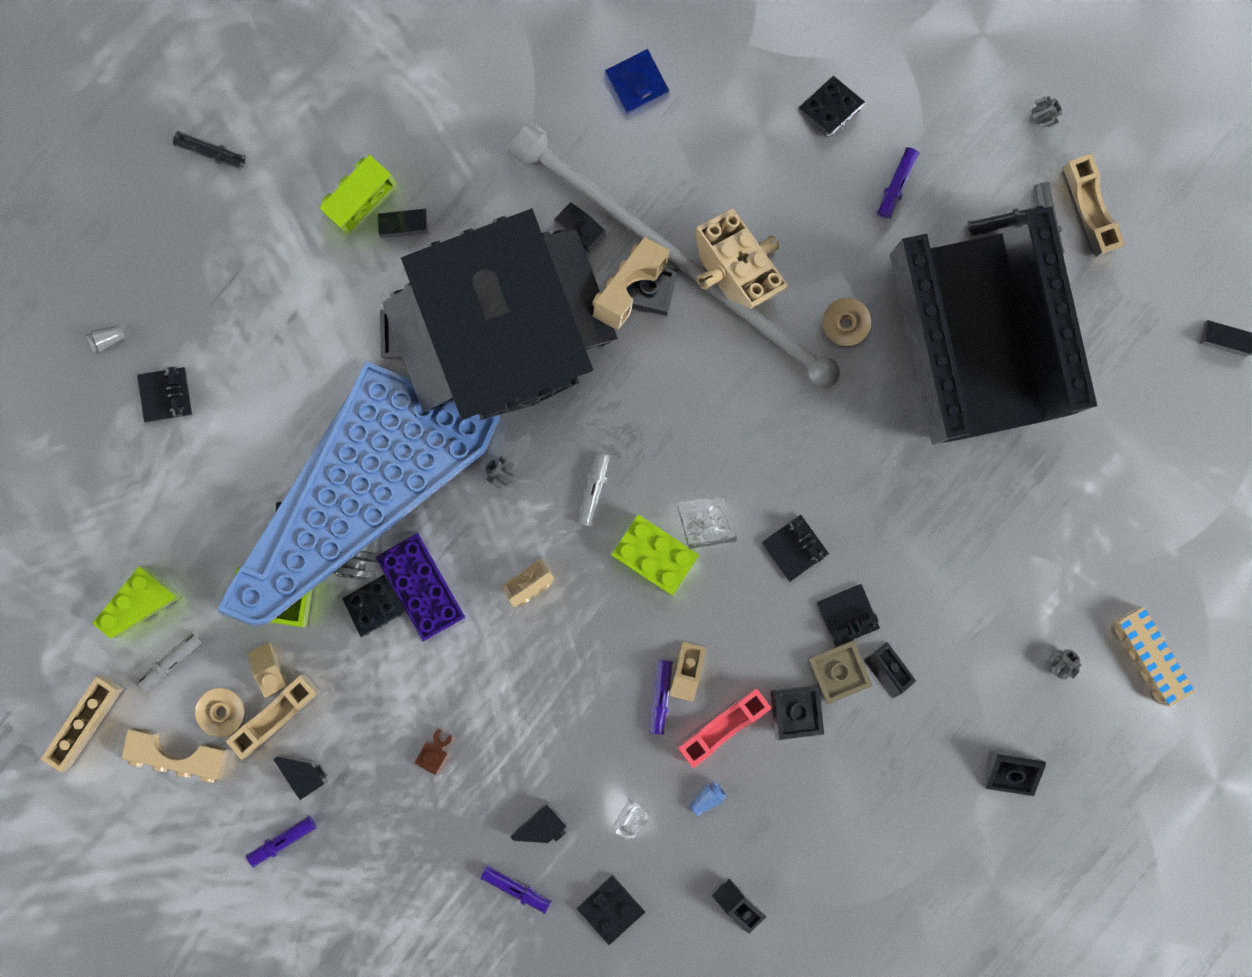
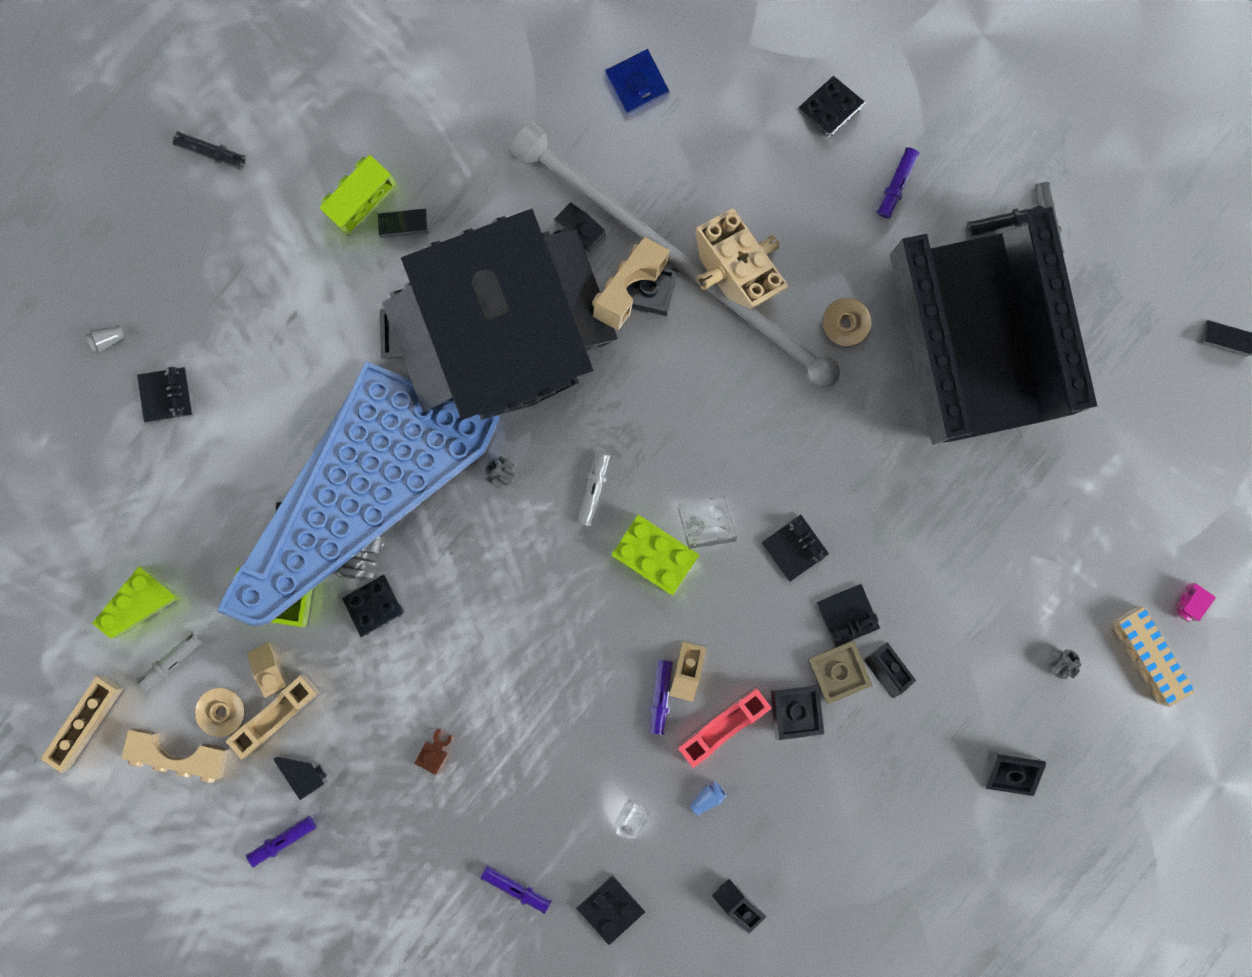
dark purple tile [375,533,466,642] -> none
tan hinge [502,558,555,608] -> none
black slope [510,802,567,843] -> none
dark grey gear [1031,96,1062,127] -> none
tan arch [1063,153,1125,257] -> none
none -> dark pink brick [1176,583,1216,622]

